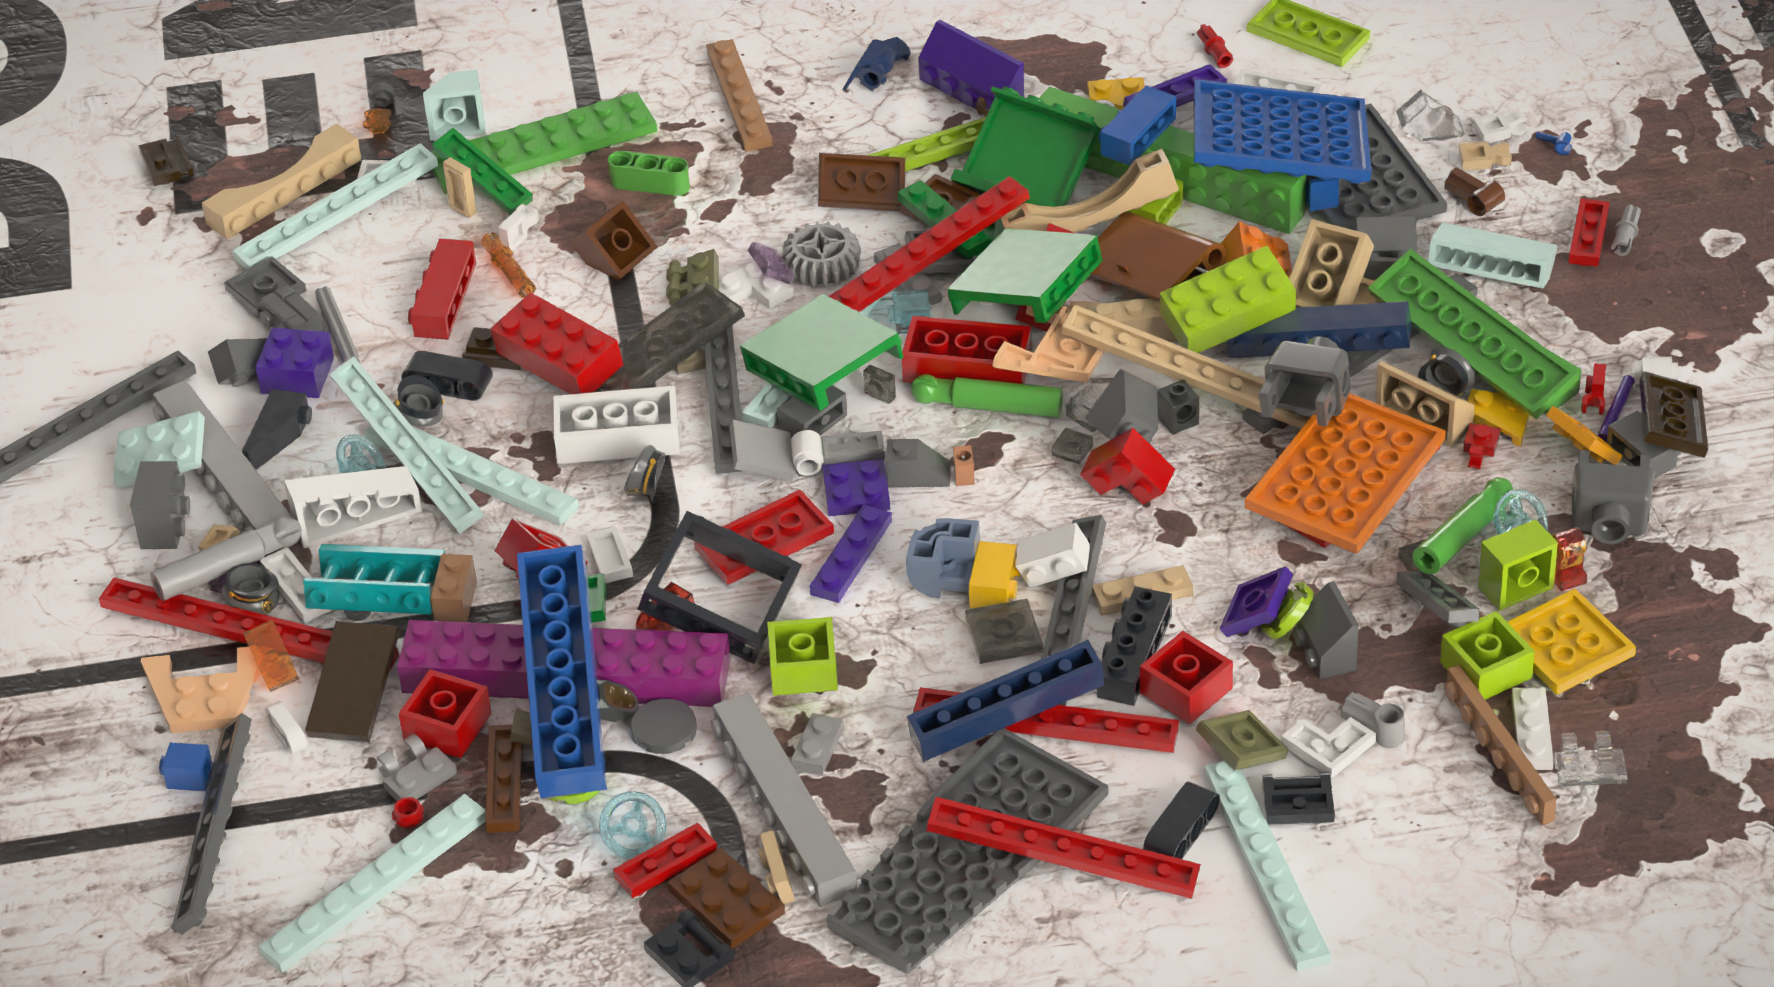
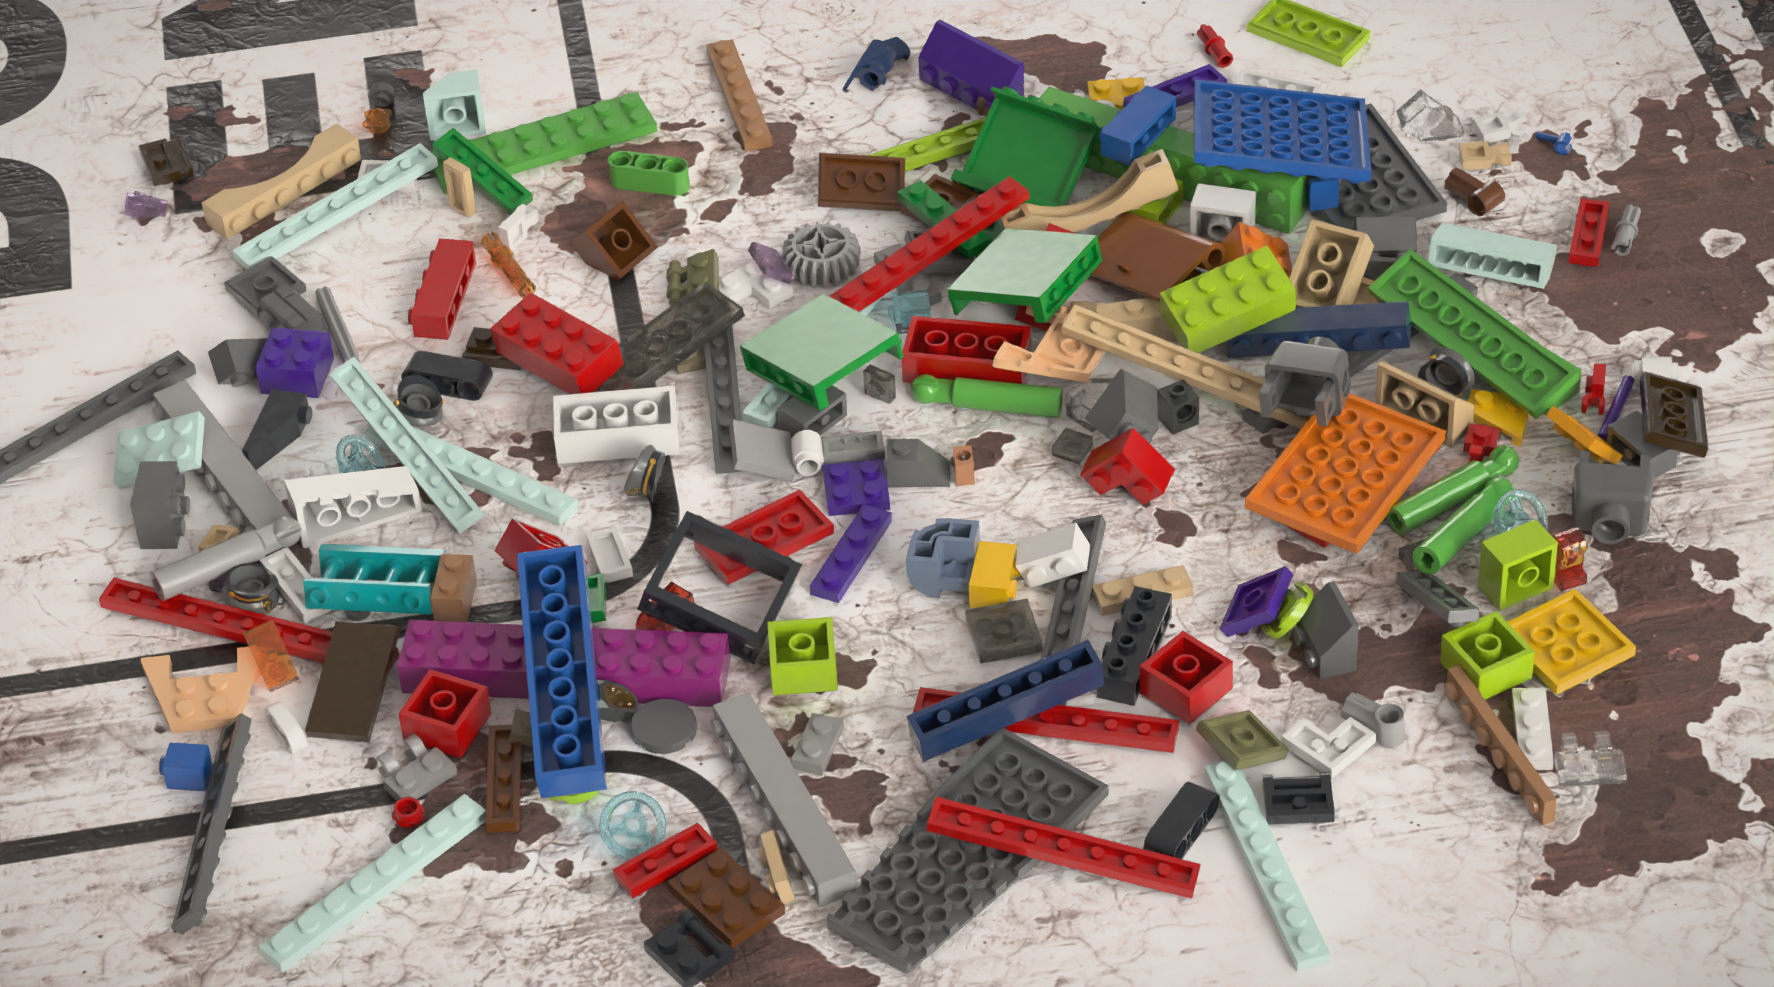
none -> clear purple cone [125,191,168,219]
none -> white brick [1190,183,1256,243]
none -> bright green piece [1386,445,1520,536]

